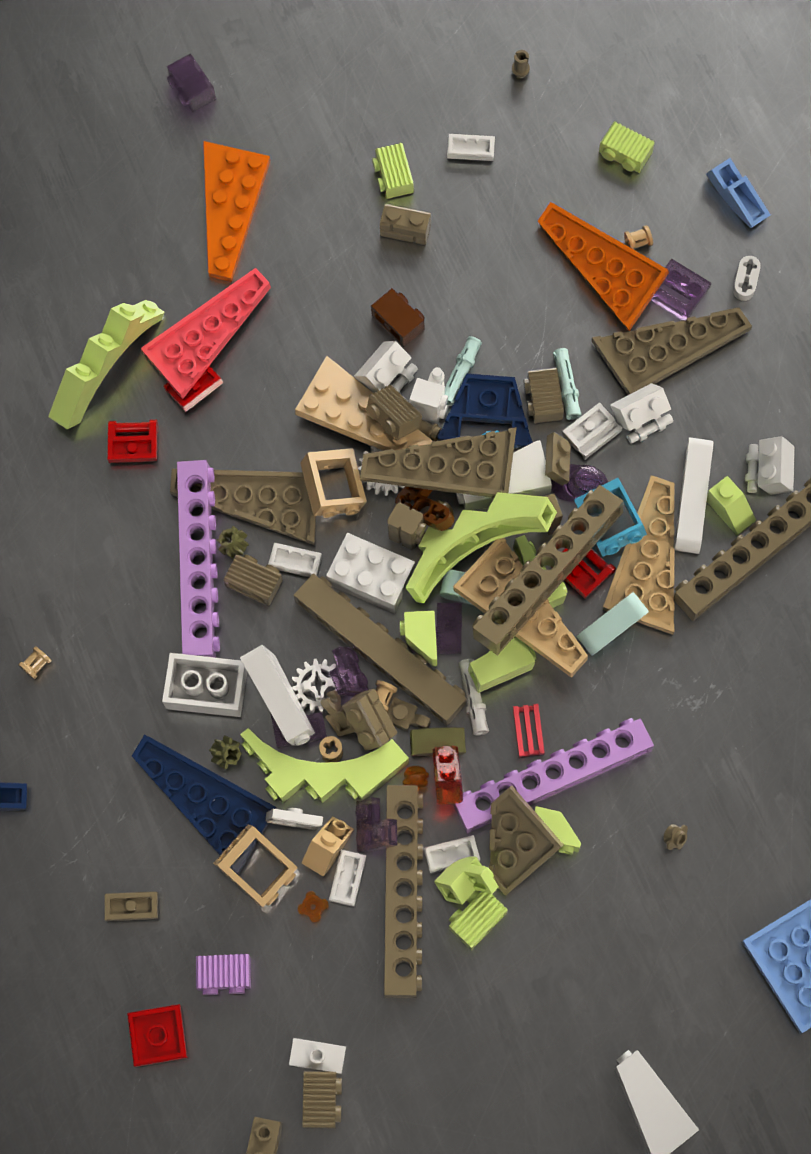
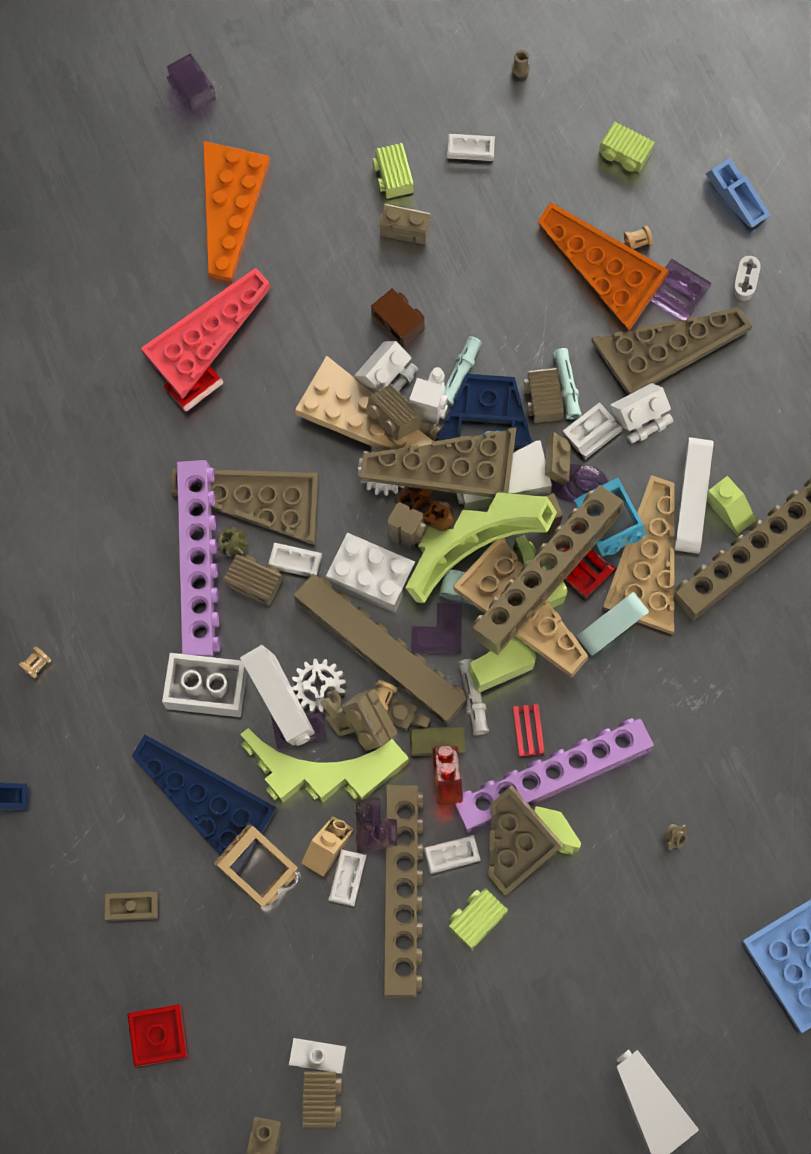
yellowish green arch [48,300,165,429] -> none
red plate [107,419,158,463] -> none
lavender brick [196,954,251,995] -> none
olive gear [209,735,242,769] -> none
white plate [266,808,323,830] -> none
clear orange plate [298,891,329,922] -> none
tan window [300,448,367,518] -> none
tan bush [319,736,343,763] -> none
clear purple plate [329,646,369,696] -> none
yellowish green slope [400,611,438,666] -> none
clear orange plate [403,766,429,788] -> none
yellowish green brick [434,856,499,905] -> none
white brick [745,436,794,495] -> none

